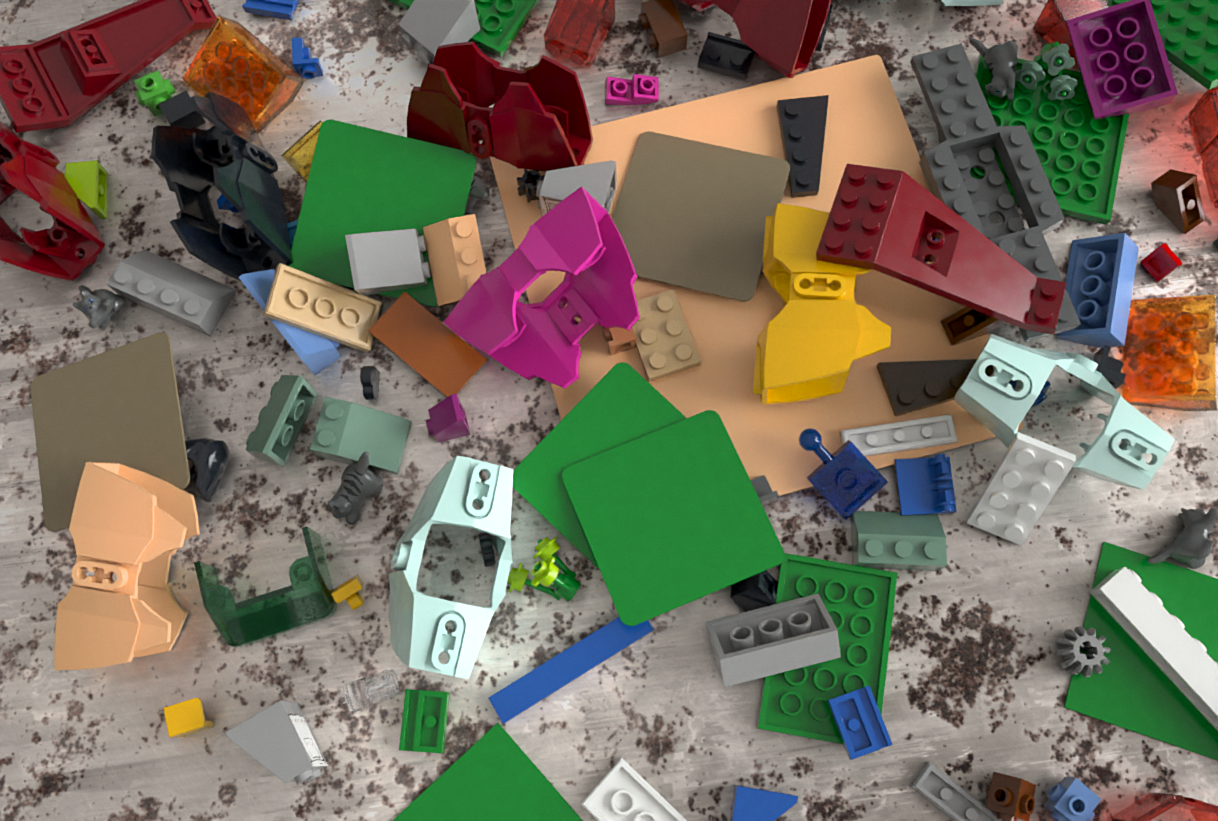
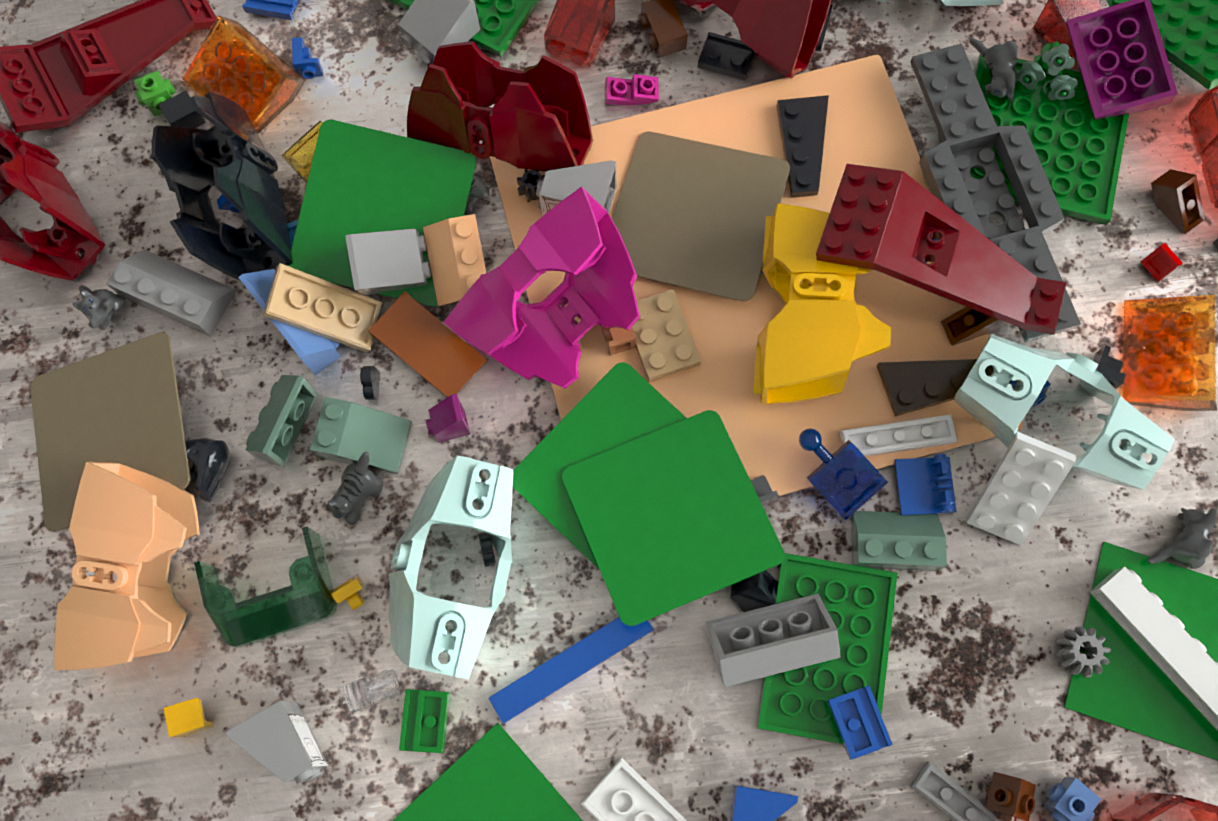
lime slope [64,160,108,219] -> none
plant [507,536,581,602] -> none
medium blue slope [1057,233,1139,348] -> none

